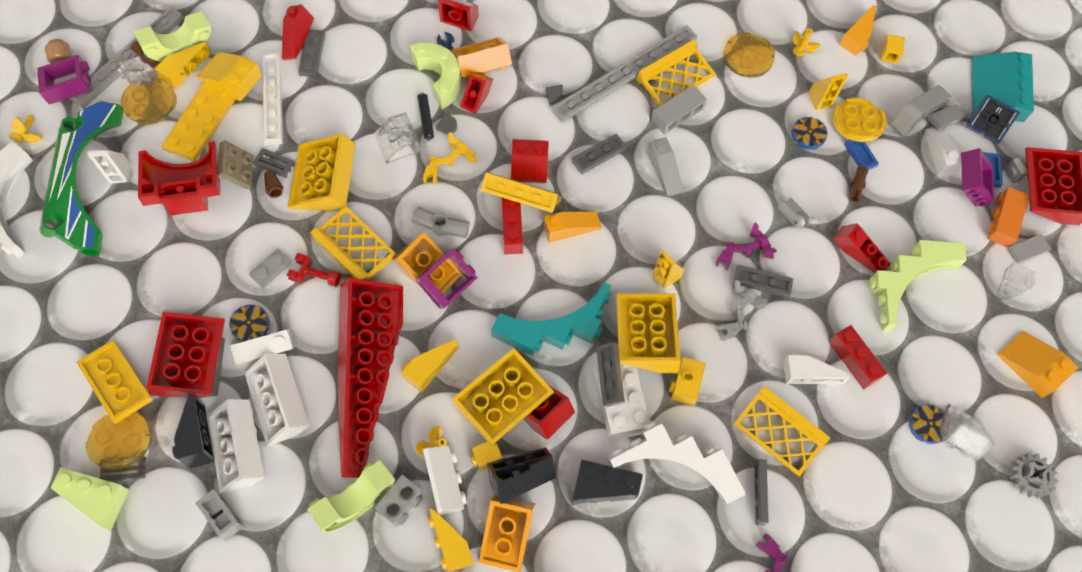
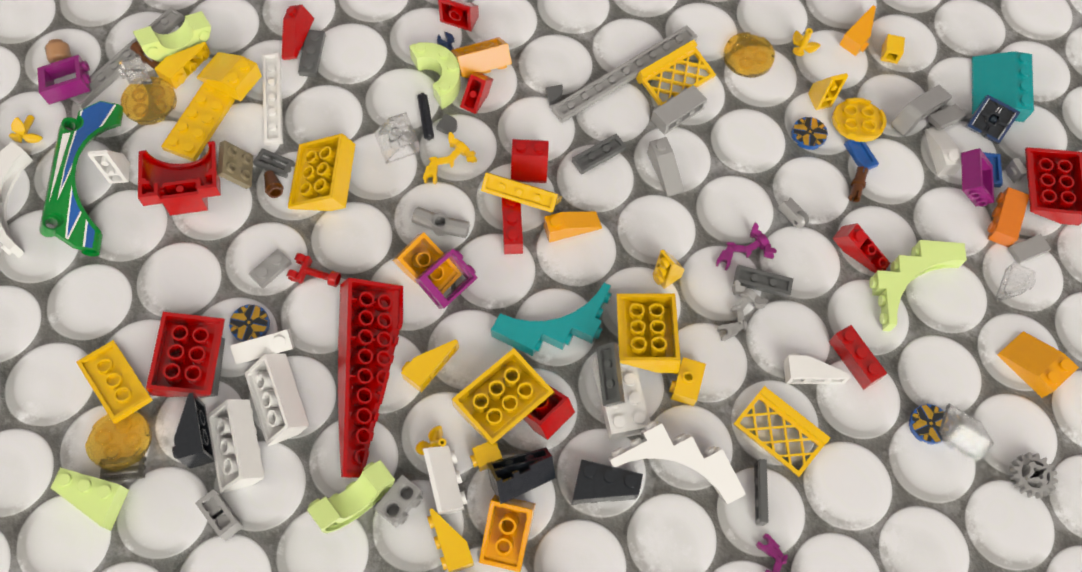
yellow fence [310,206,397,281] -> none

